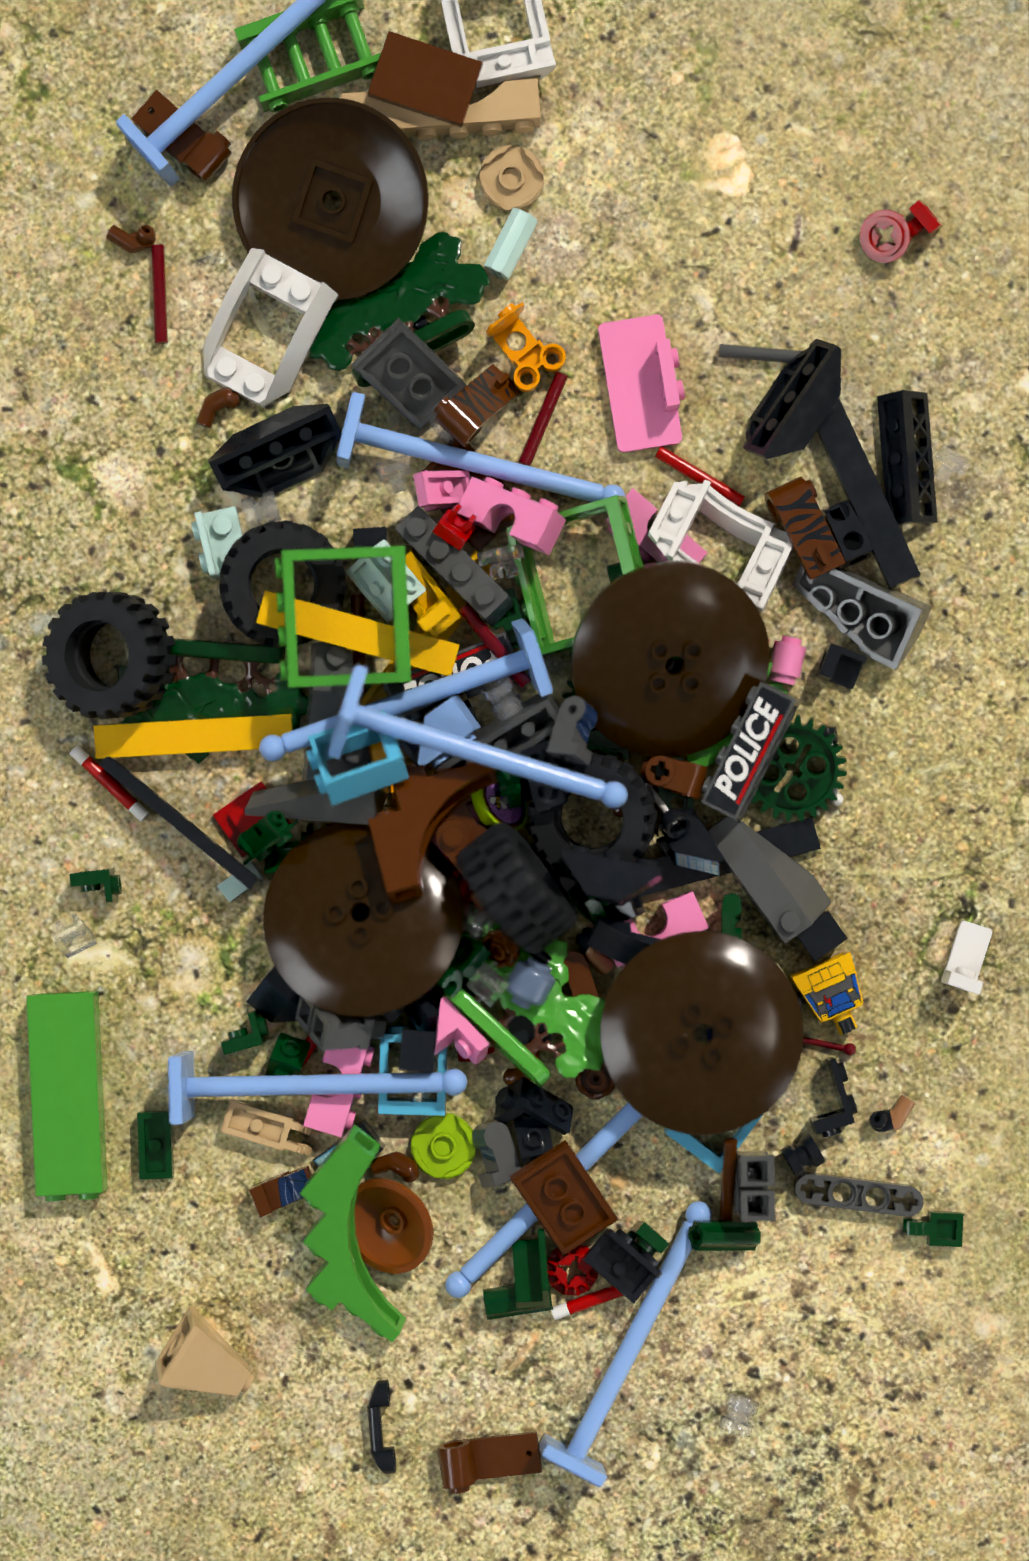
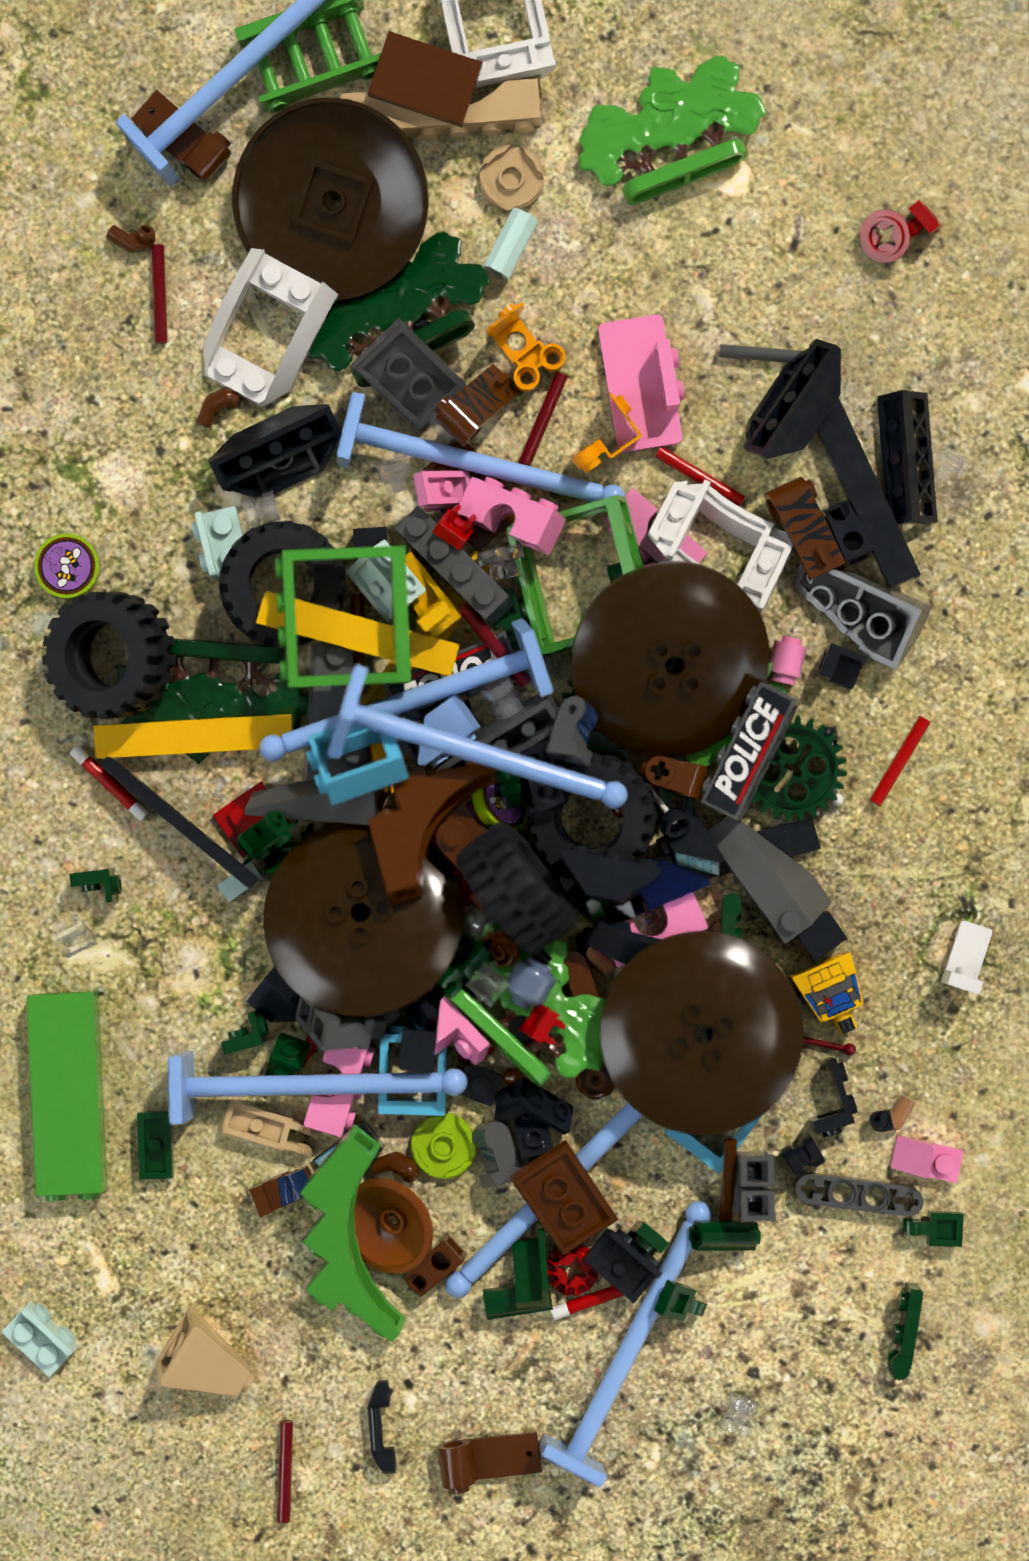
none -> light aqua bracket [1,1301,79,1378]
none -> tile [34,533,101,599]
none -> dark red bar [277,1420,293,1523]
none -> reddish brown leg [401,1232,467,1298]
none -> black bracket [456,1062,503,1107]
none -> red tile [520,1005,566,1045]
none -> light orange piece [571,392,643,474]
none -> bright green plant [578,55,767,205]
none -> clear blue slope [640,857,710,911]
none -> dark green plate [654,1280,708,1321]
none -> red bar [869,716,931,807]
none -> dark green hinge [887,1282,924,1381]
none -> bright pink slope [890,1135,964,1183]

